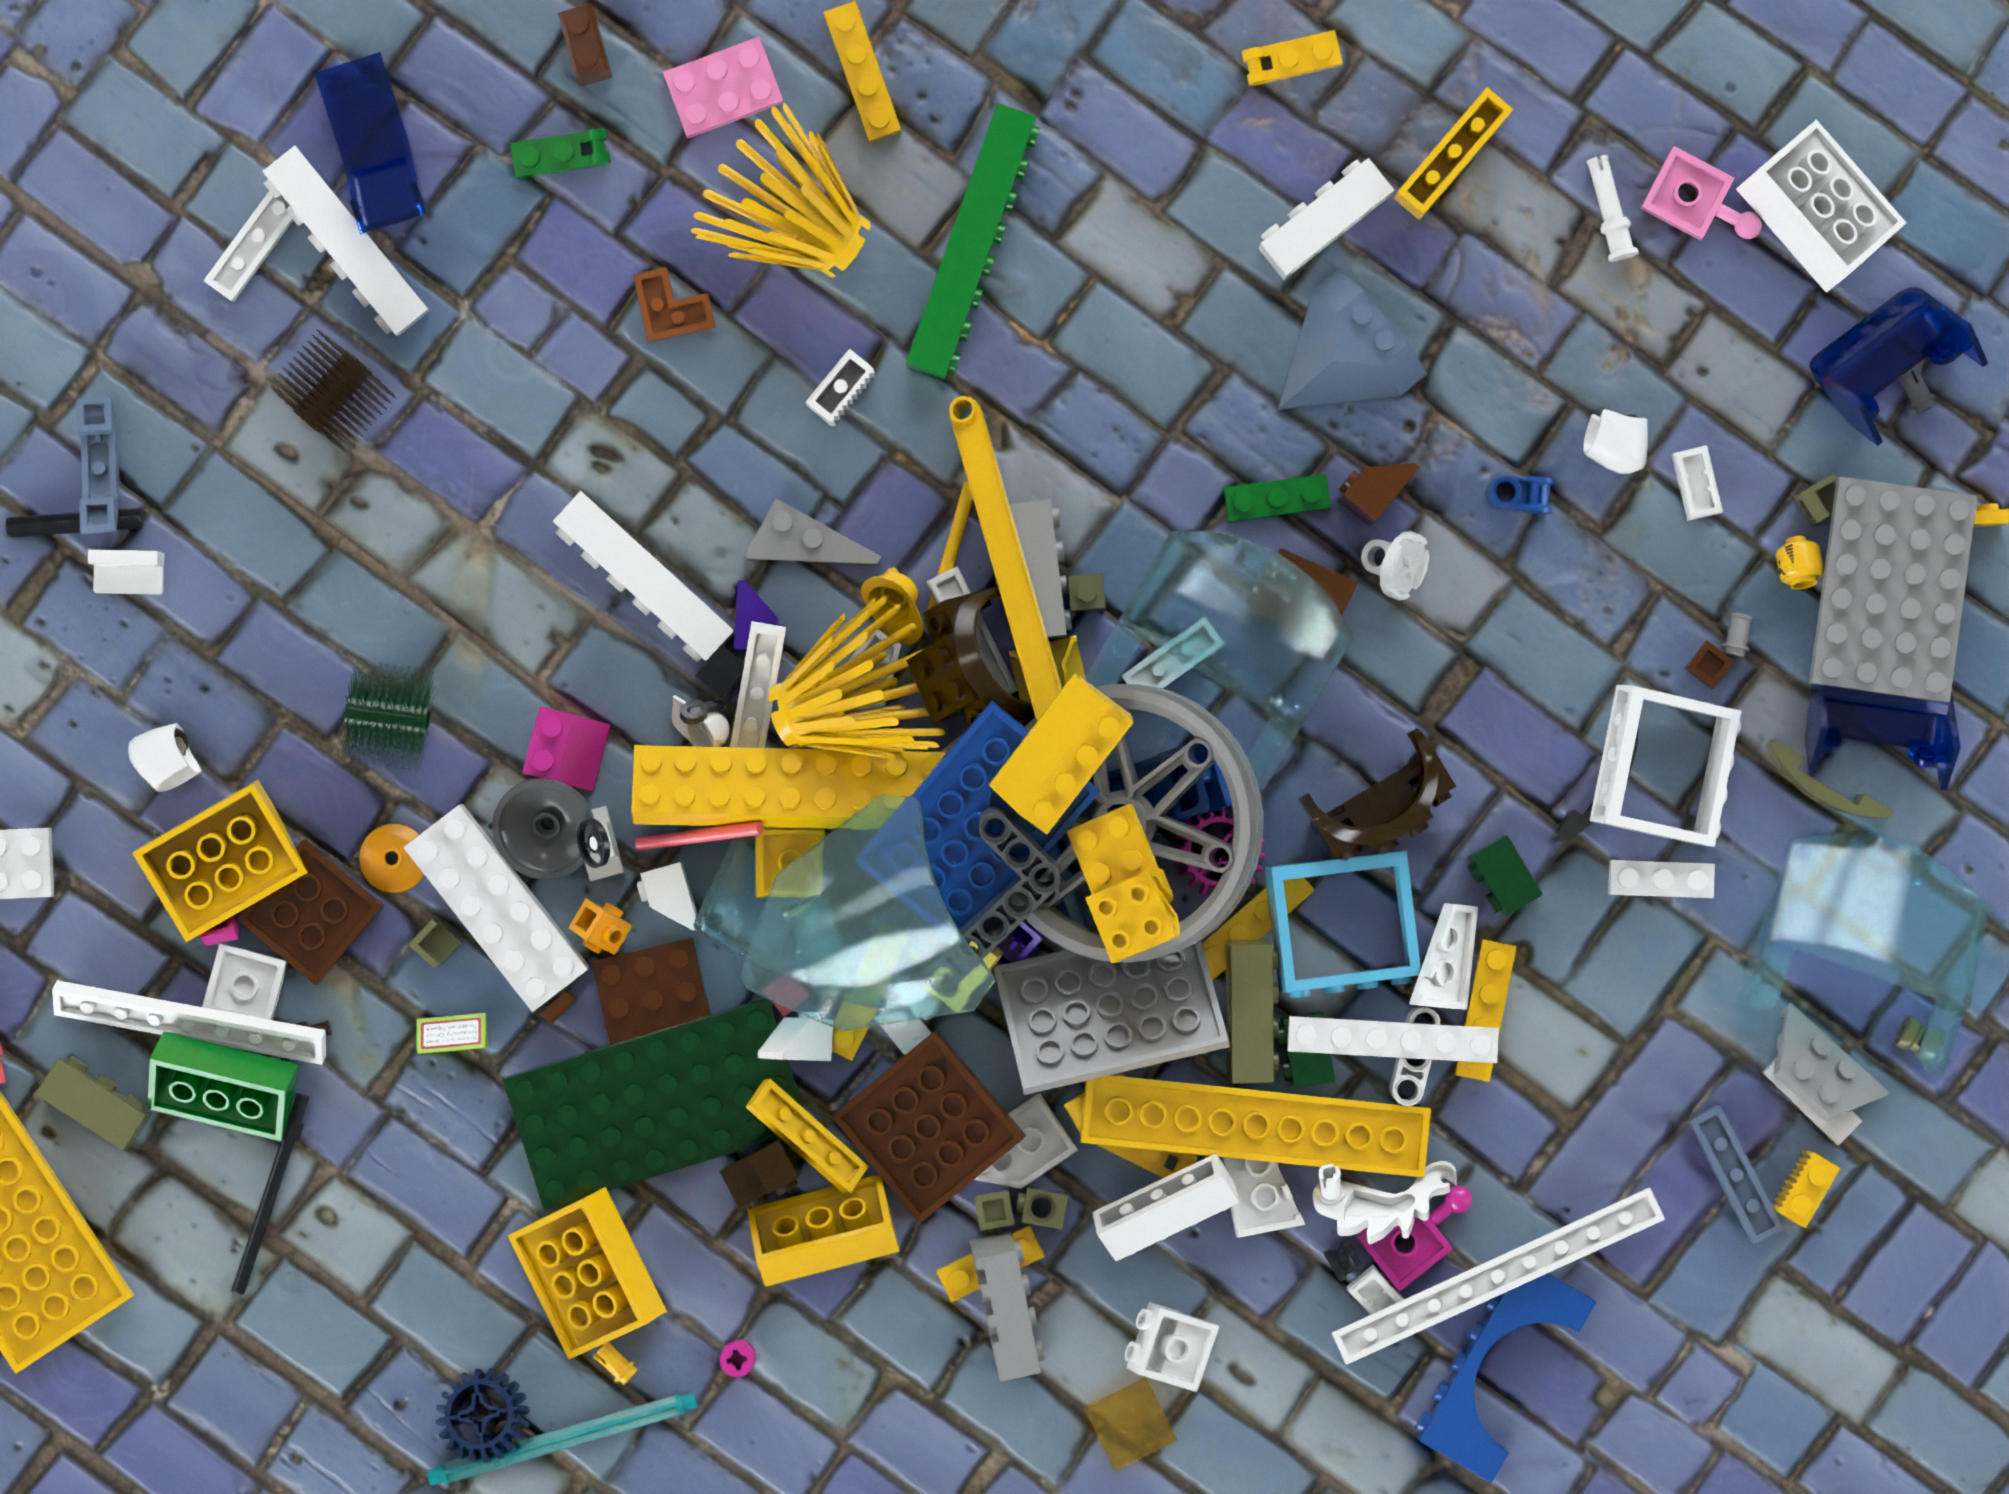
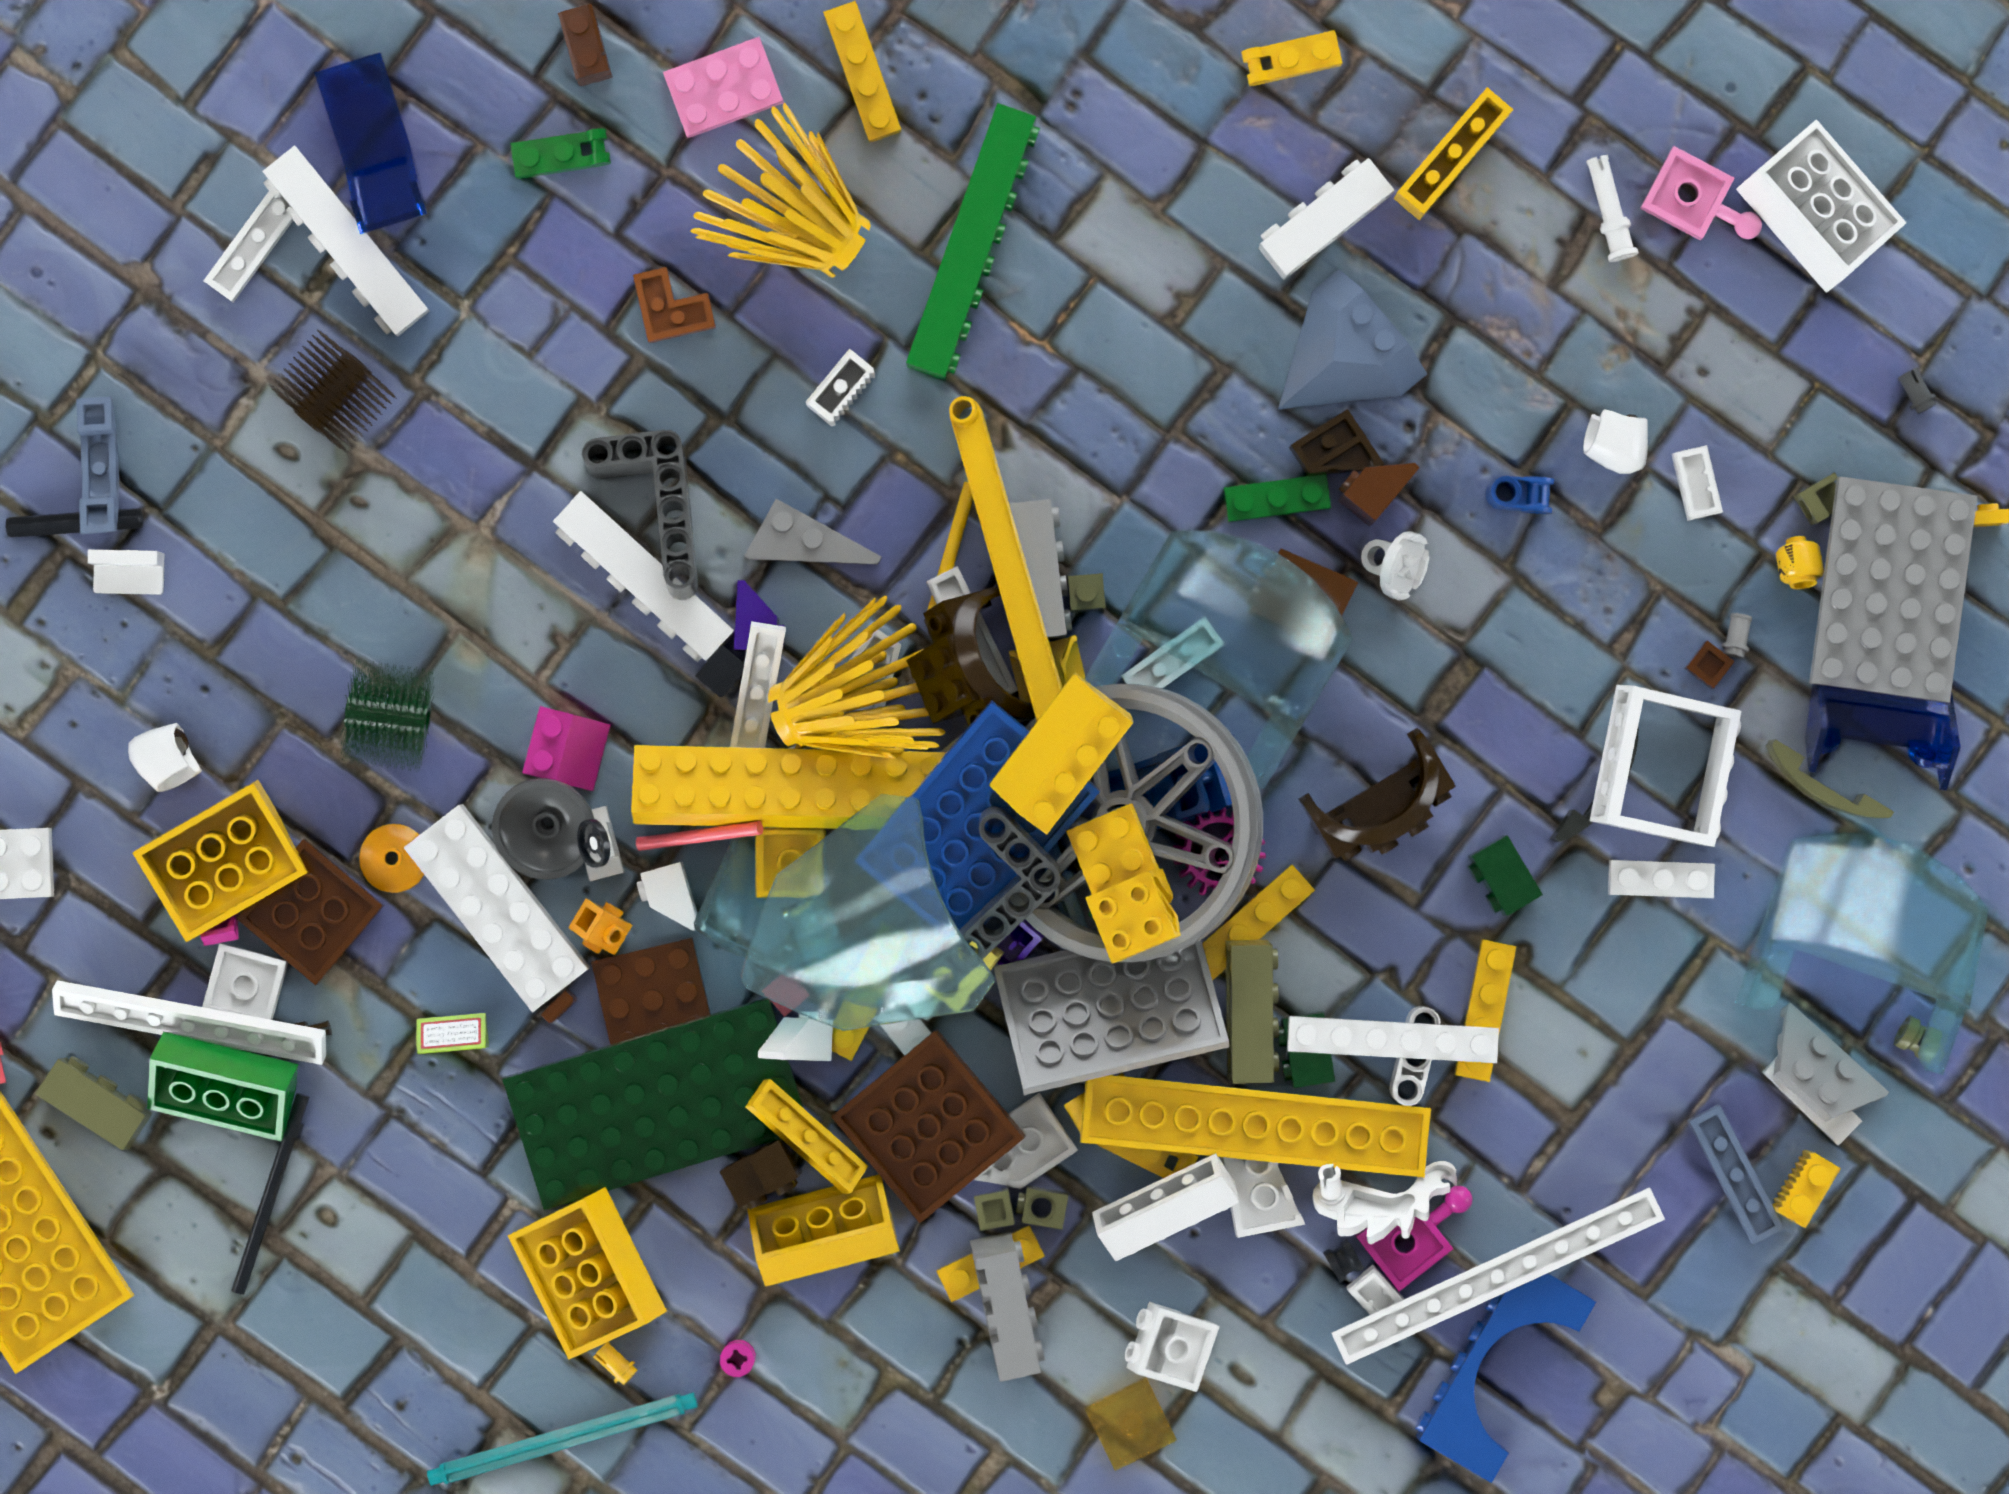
olive panel [409,919,462,968] -> none
dark blue gear [436,1368,530,1464] -> none
white cap [672,695,732,747] -> none
yellow piece [861,567,924,645] -> none
medium azure window [1264,851,1421,998] -> none
white wing [1409,903,1478,1010] -> none
clear blue windscreen [1809,287,1988,446] -> none
none -> dark grey beam [582,430,698,600]
none -> dark brown wing [1289,409,1384,476]

